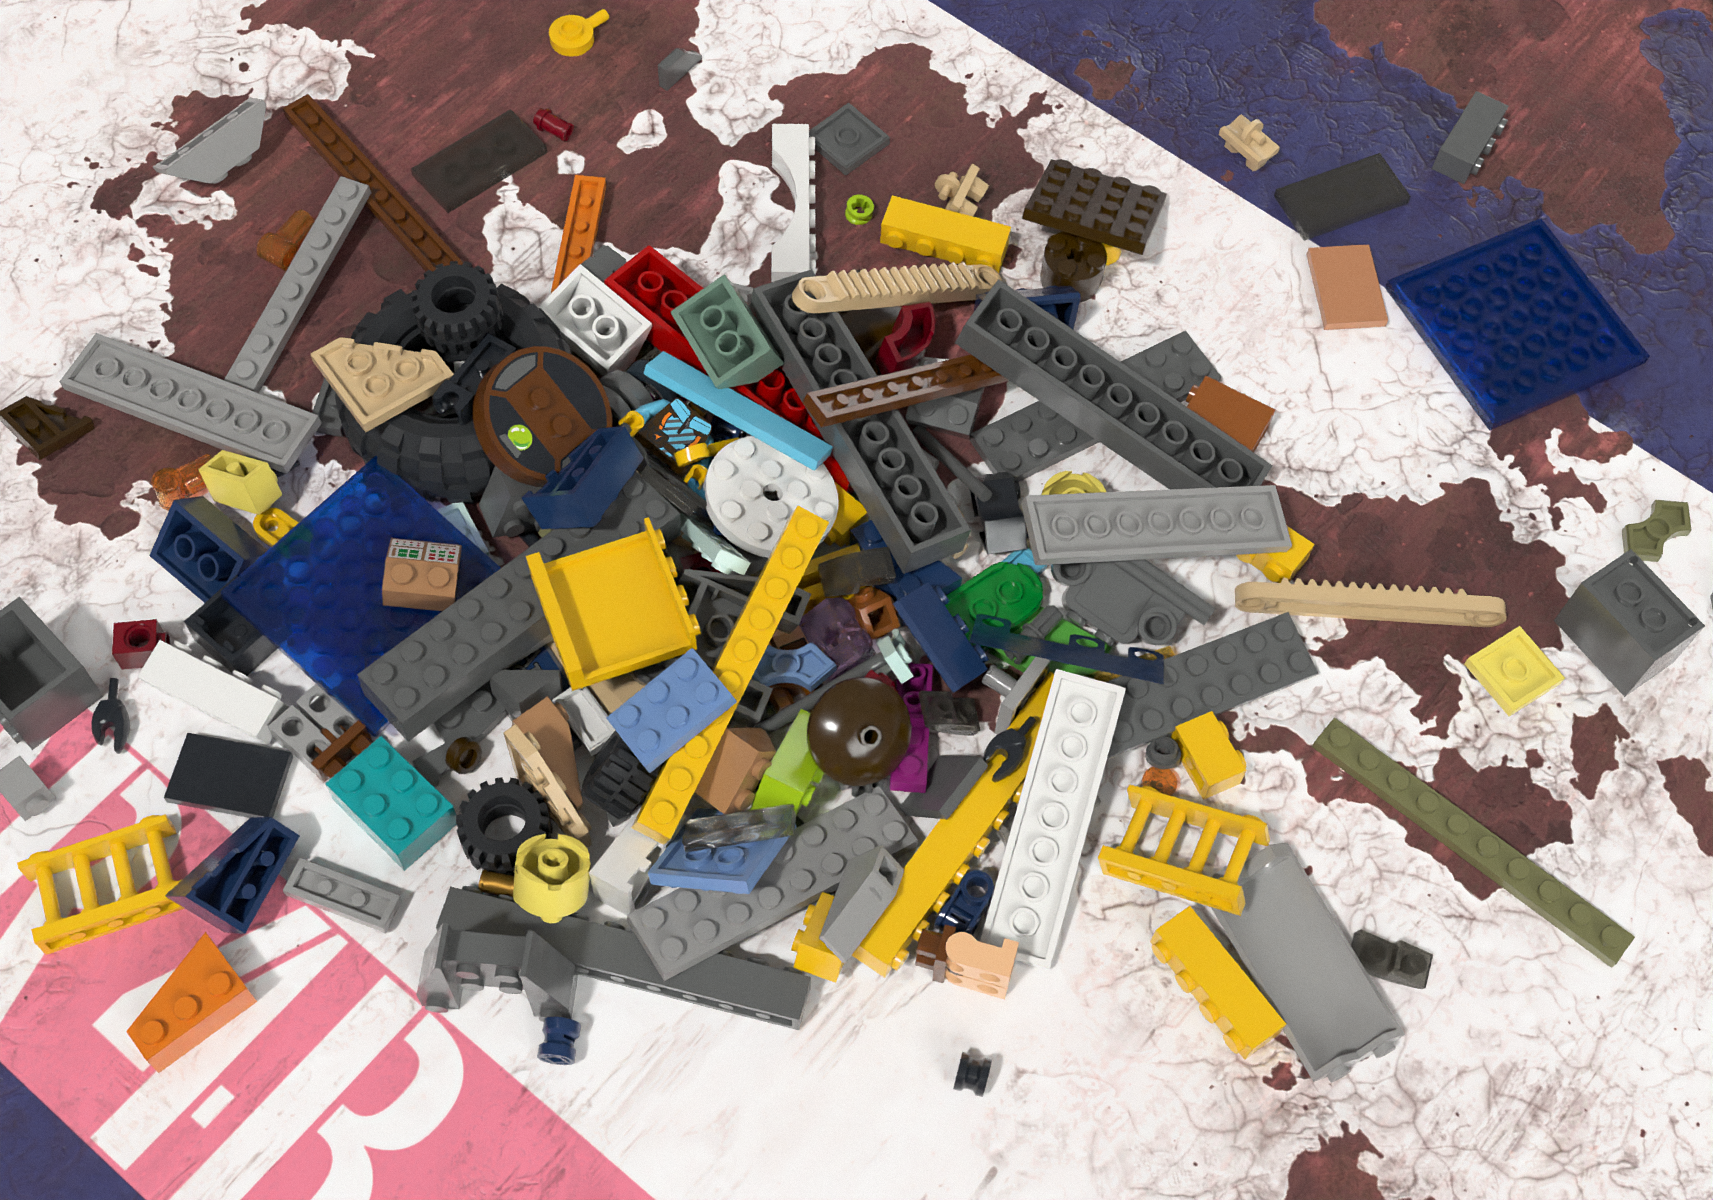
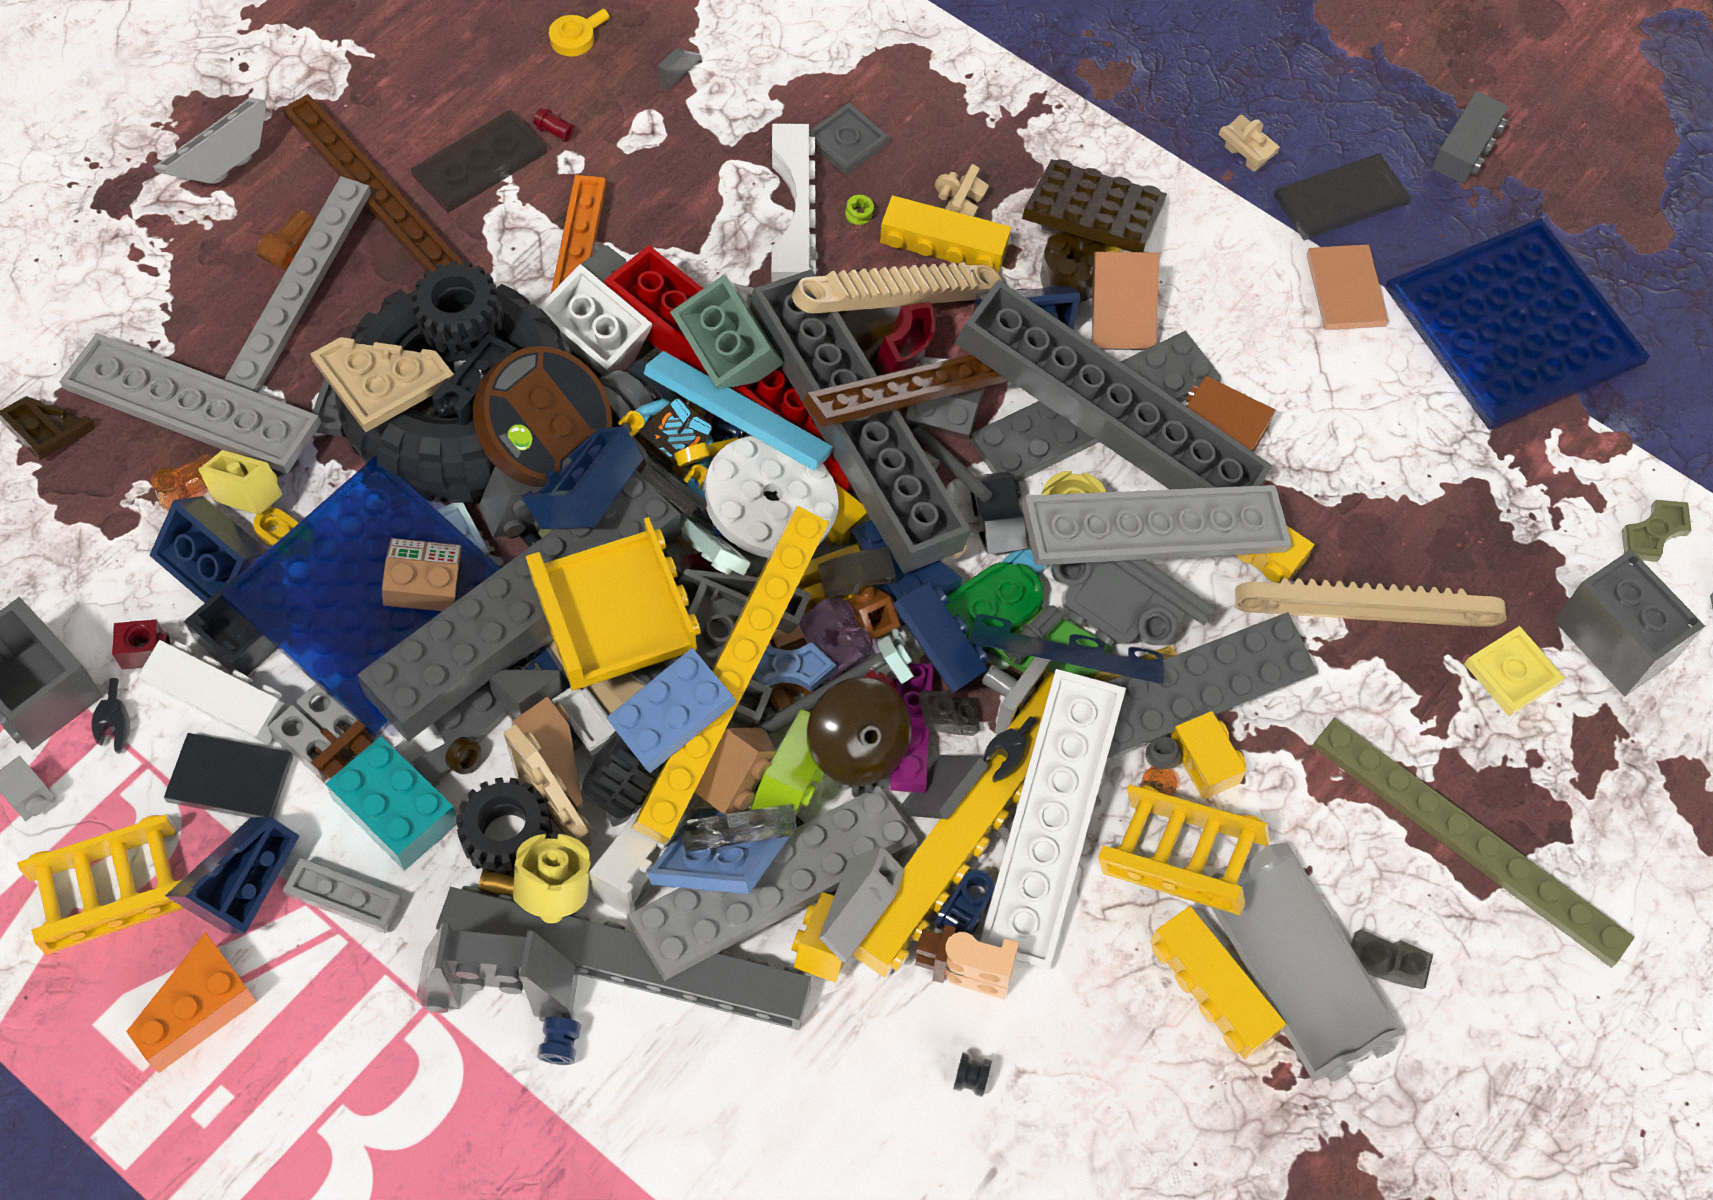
none -> nougat tile [1091,252,1159,349]

